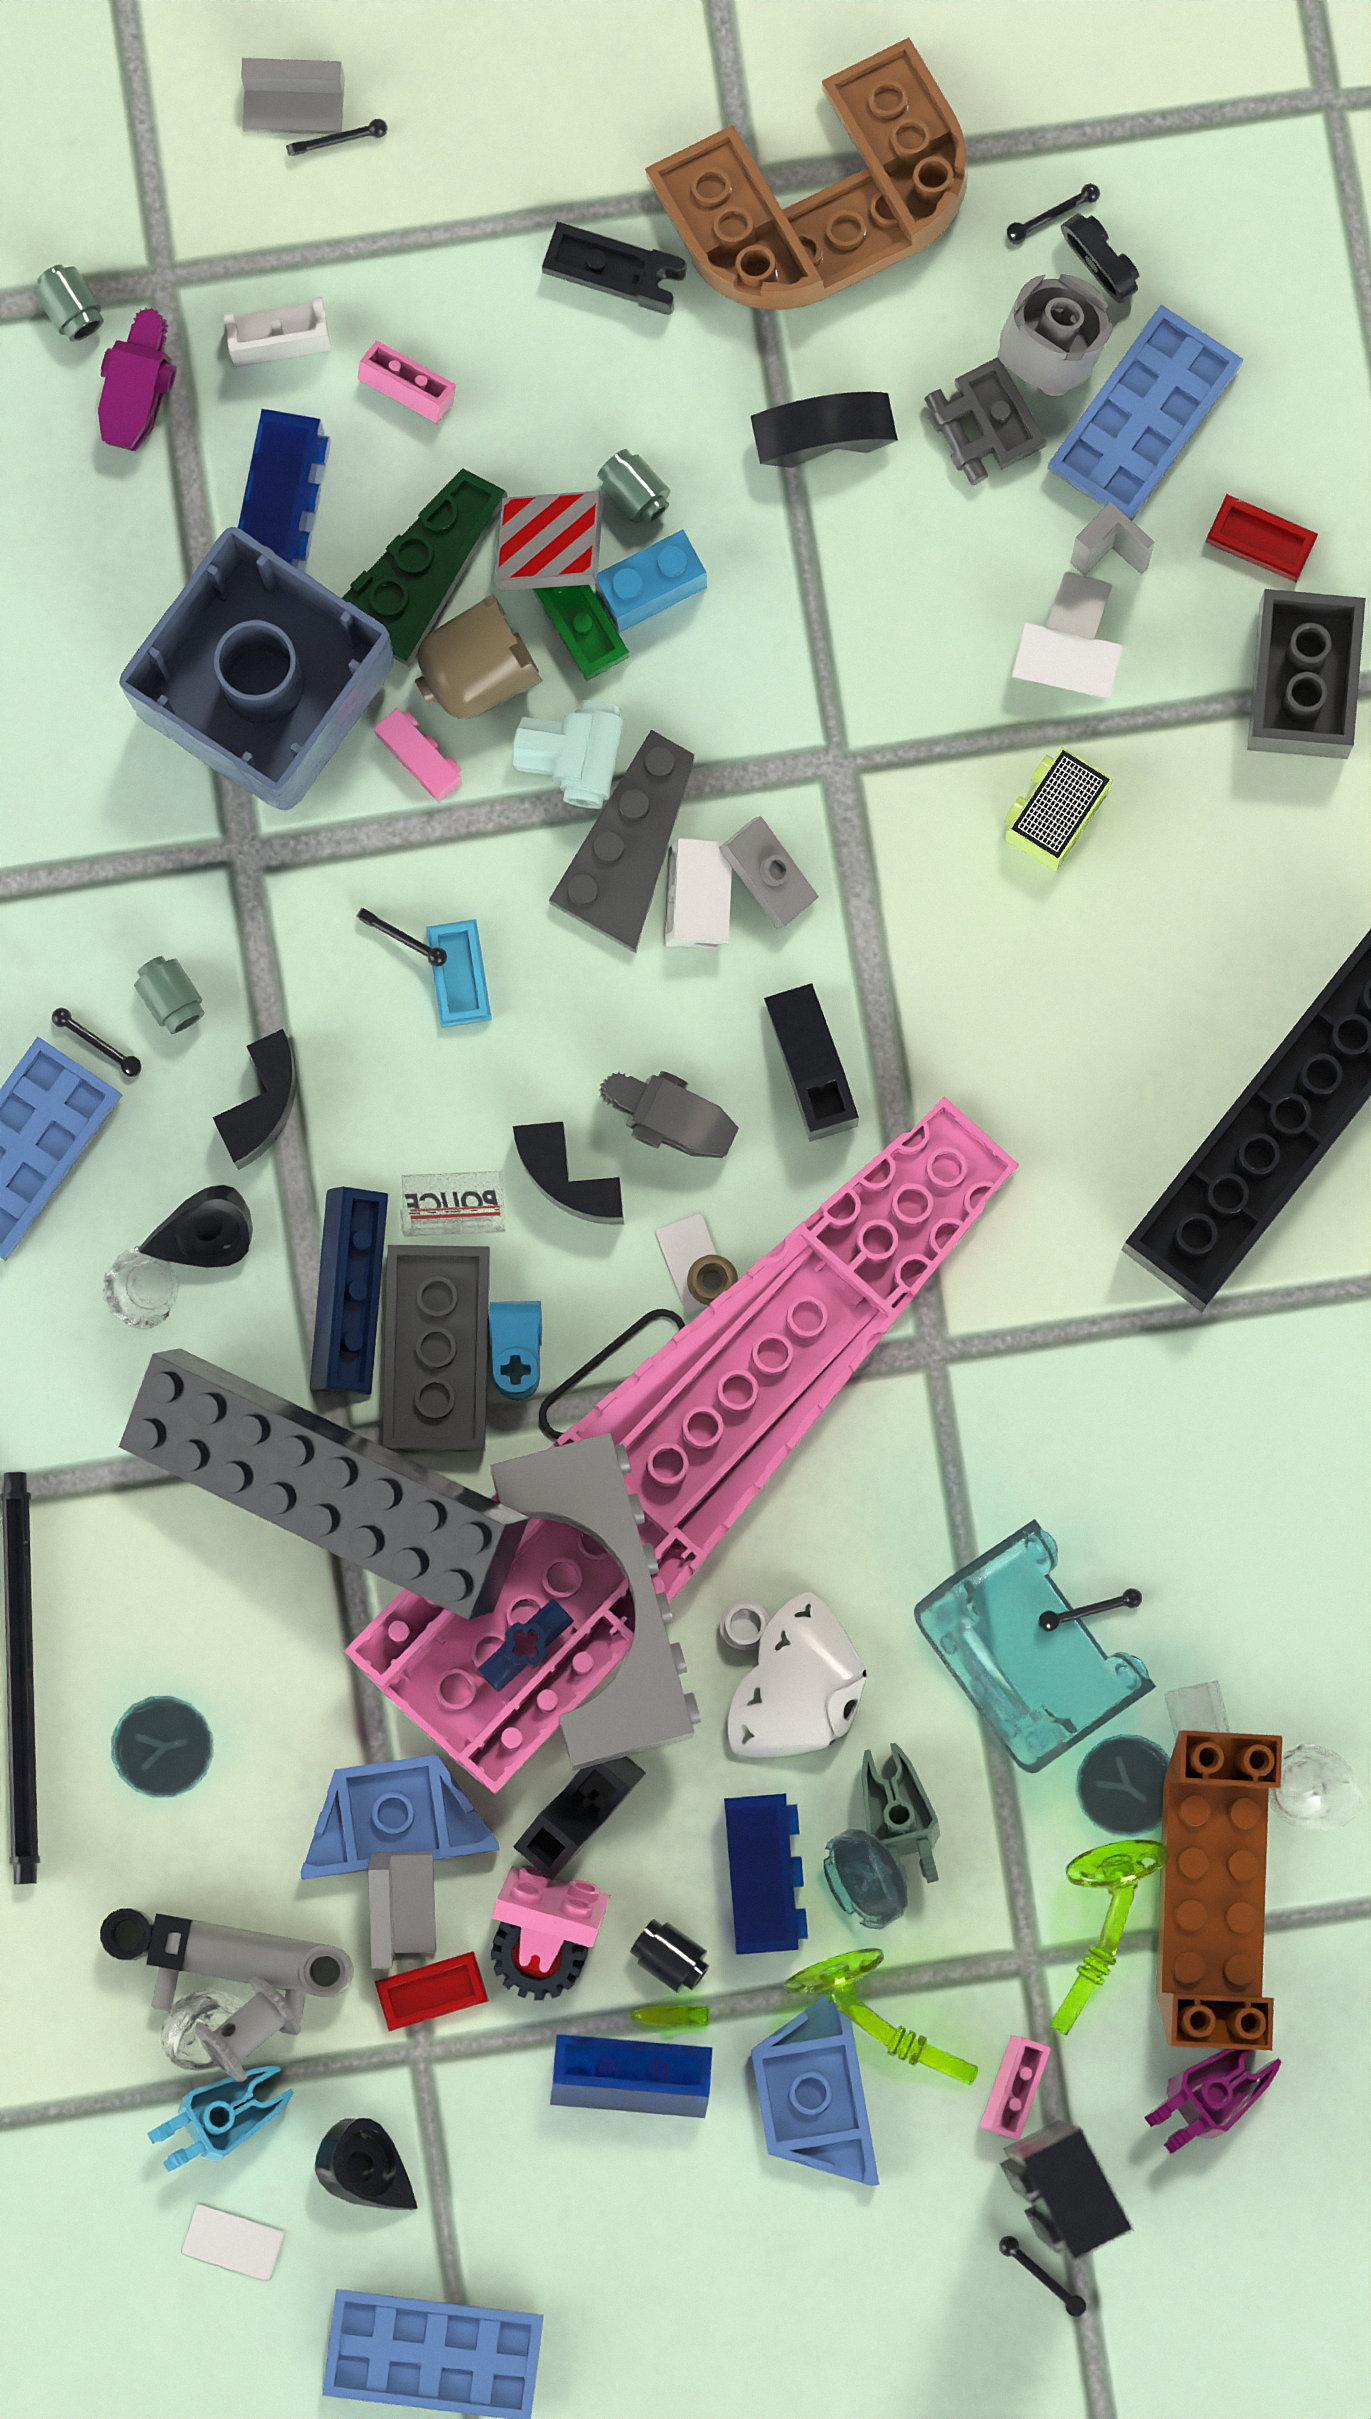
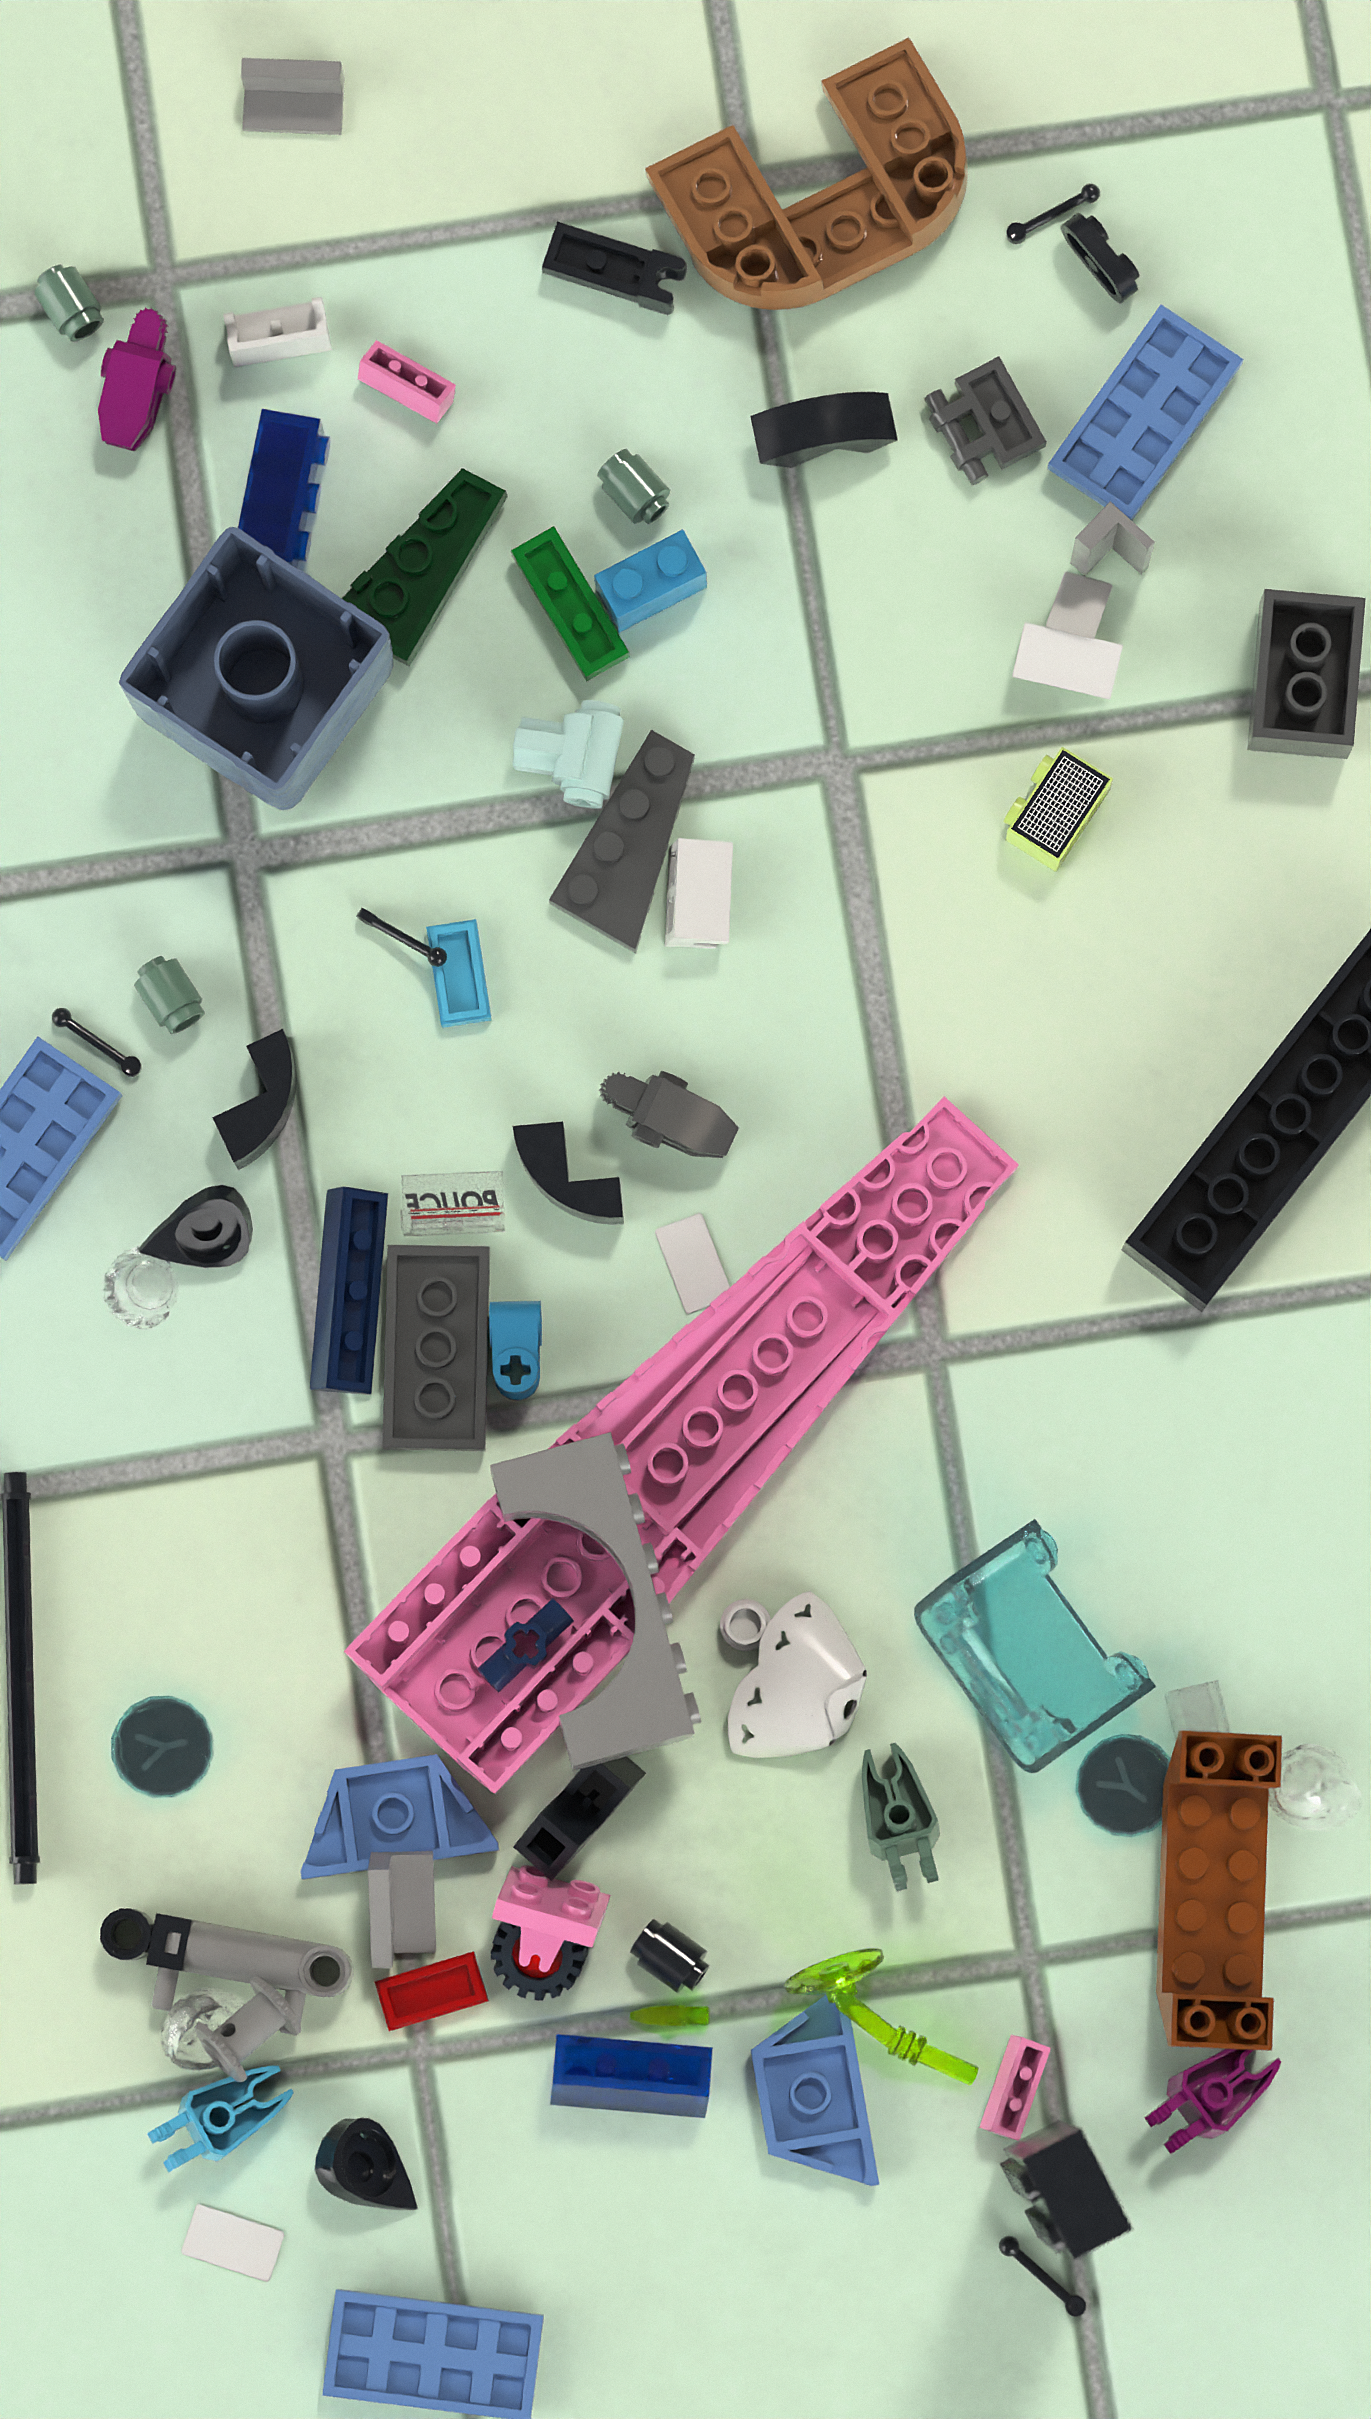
brick [119,1348,529,1620] -> none
black hinge [286,118,388,156] -> none
bright pink piece [374,708,462,803] -> none
dark tan cylinder [415,594,543,719] -> none
light grey tile [495,491,603,591] -> none
black piece [539,1309,685,1439] -> none
dark tan plate [687,1255,738,1306] -> none
light grey plate [719,816,819,929] -> none
clear blue brick [724,1793,808,1955] -> none
black slope [764,983,859,1142] -> none
clear light blue tile [824,1828,908,1930] -> none
light grey brick [998,274,1113,396] -> none
black hinge [1038,1588,1142,1632] -> none
clear neon green dish [1049,1840,1169,2035] -> none
red tile [1205,494,1318,583] -> none

